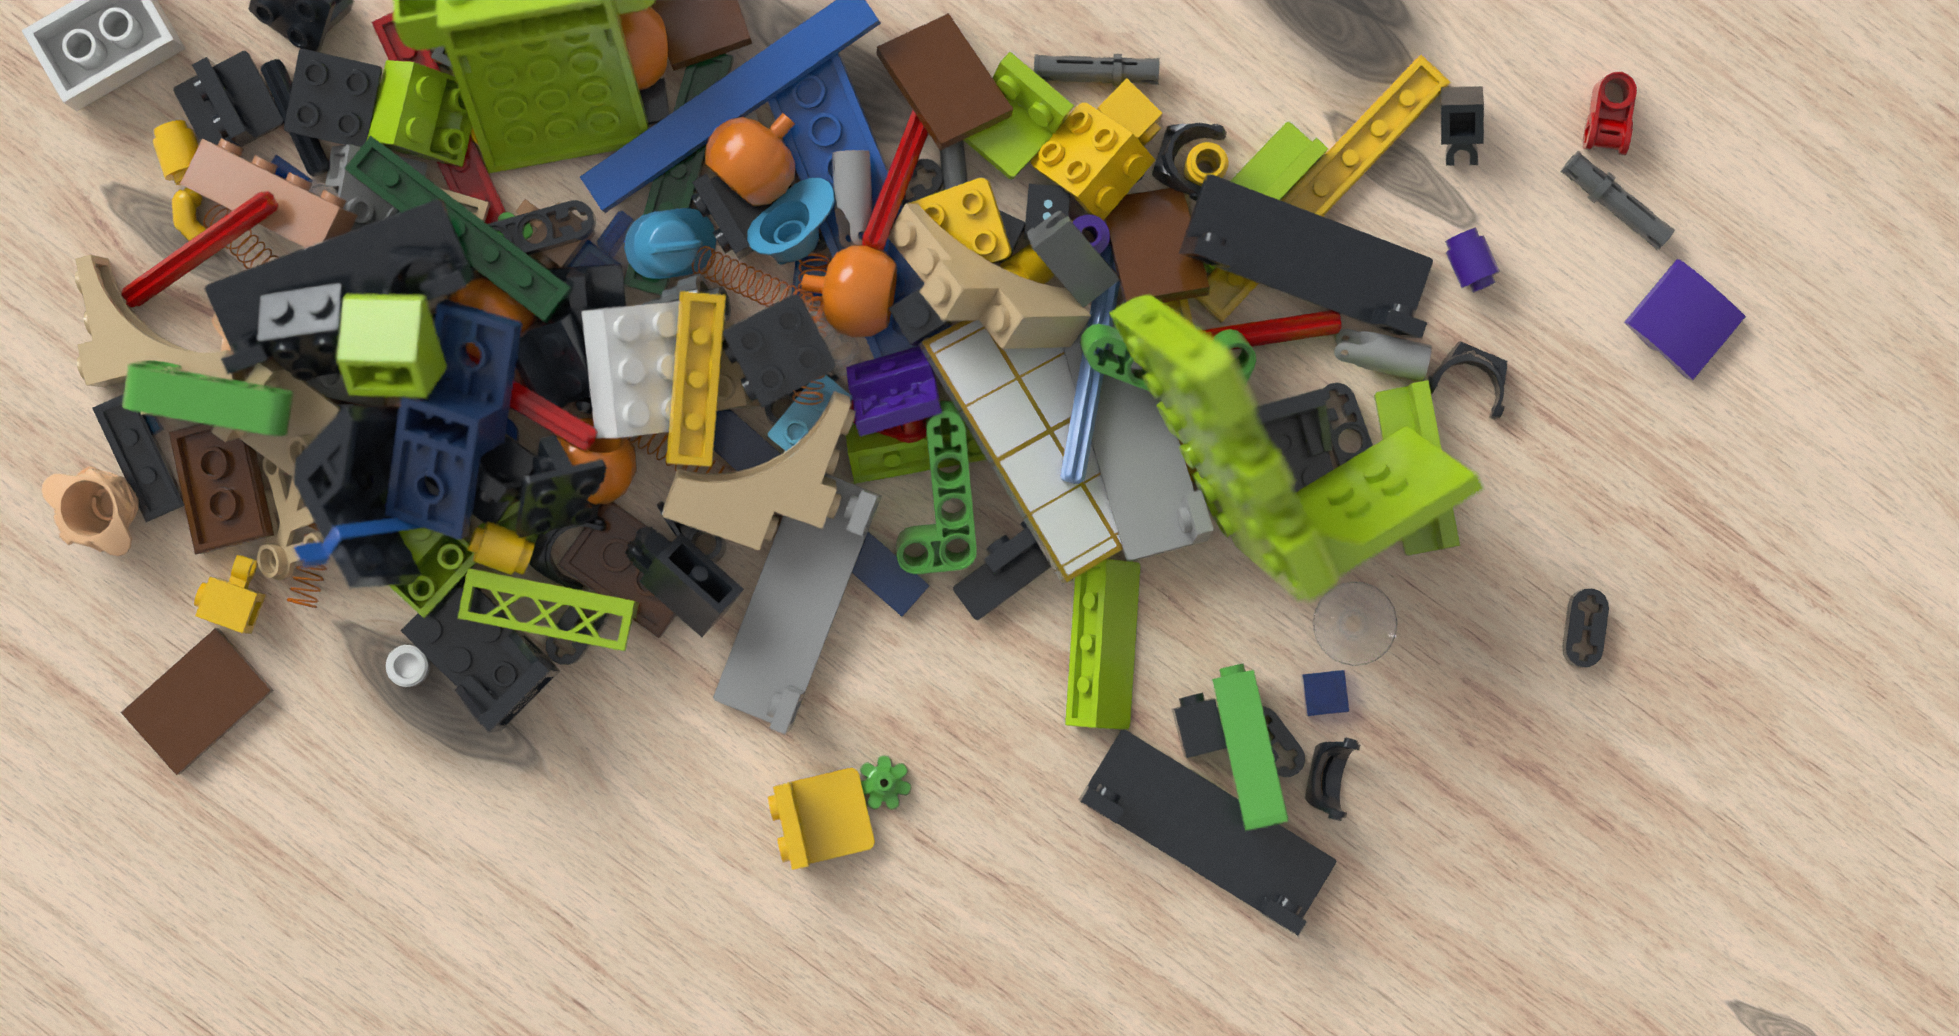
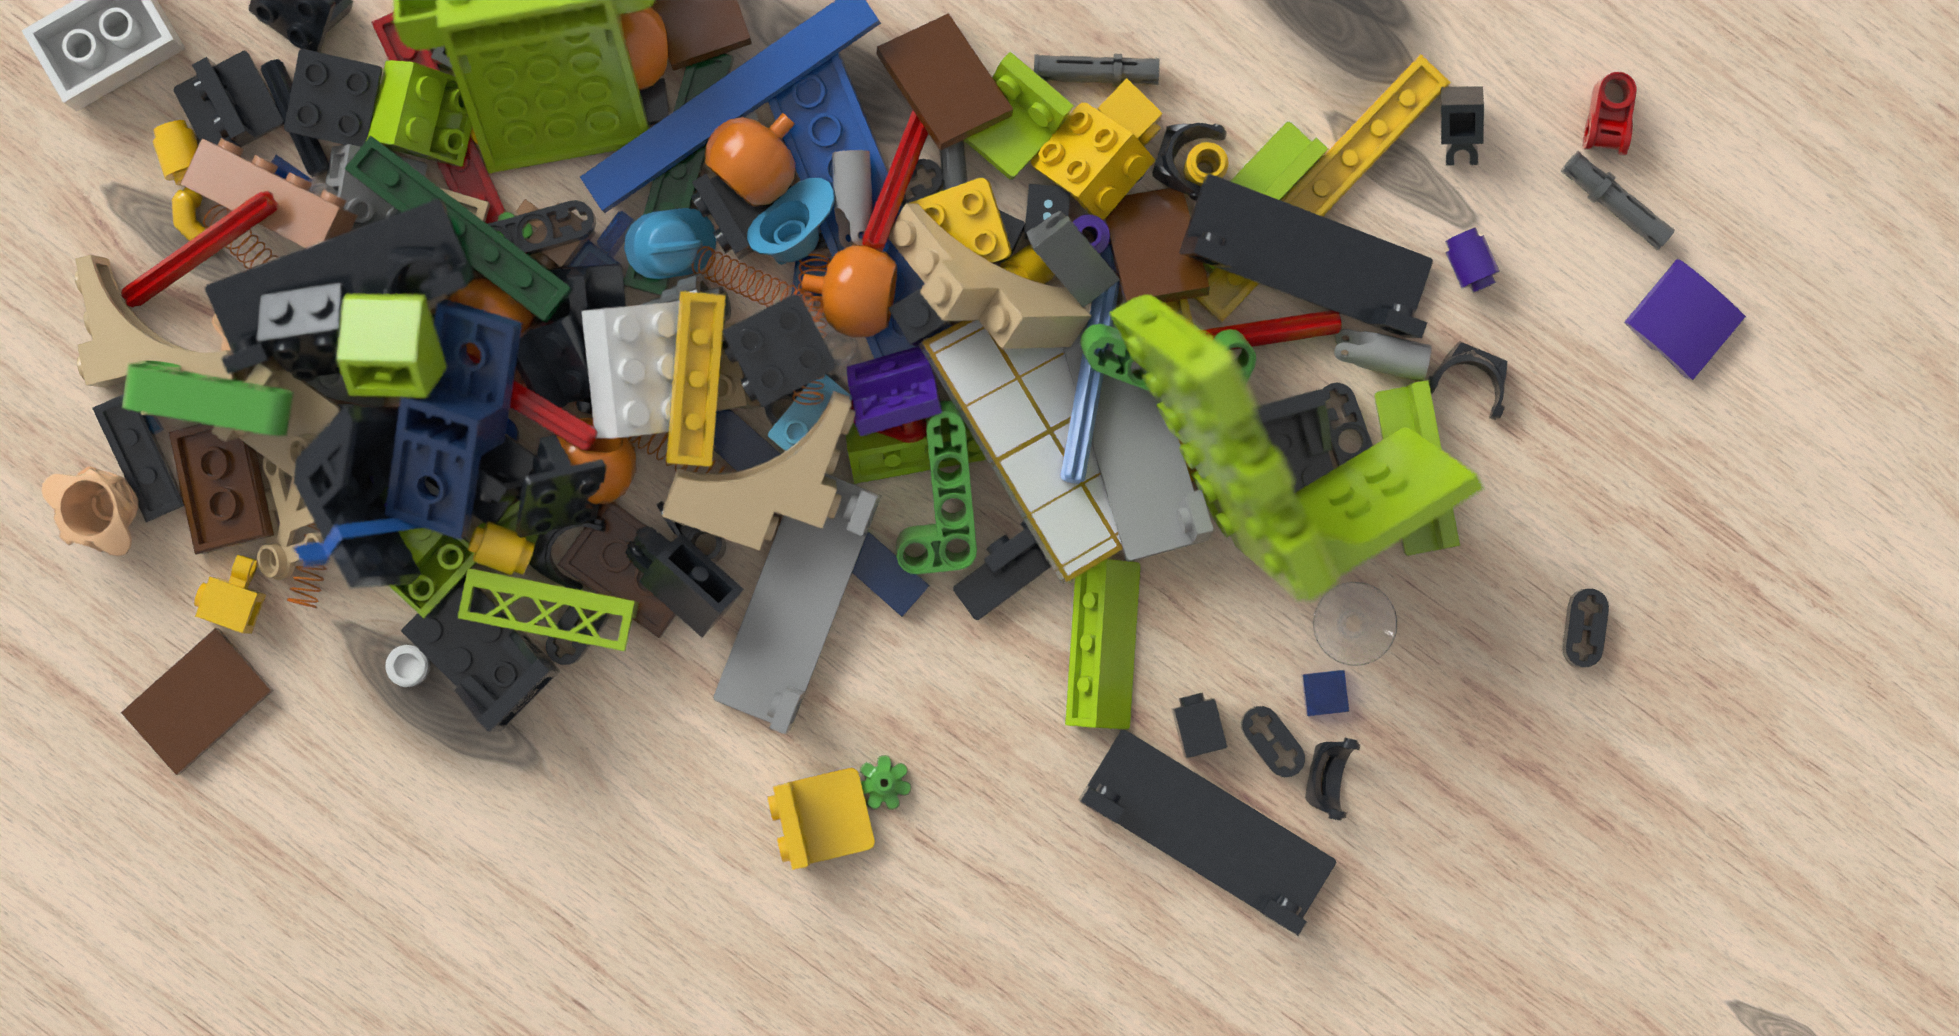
bright green slope [1212,664,1288,830] -> none

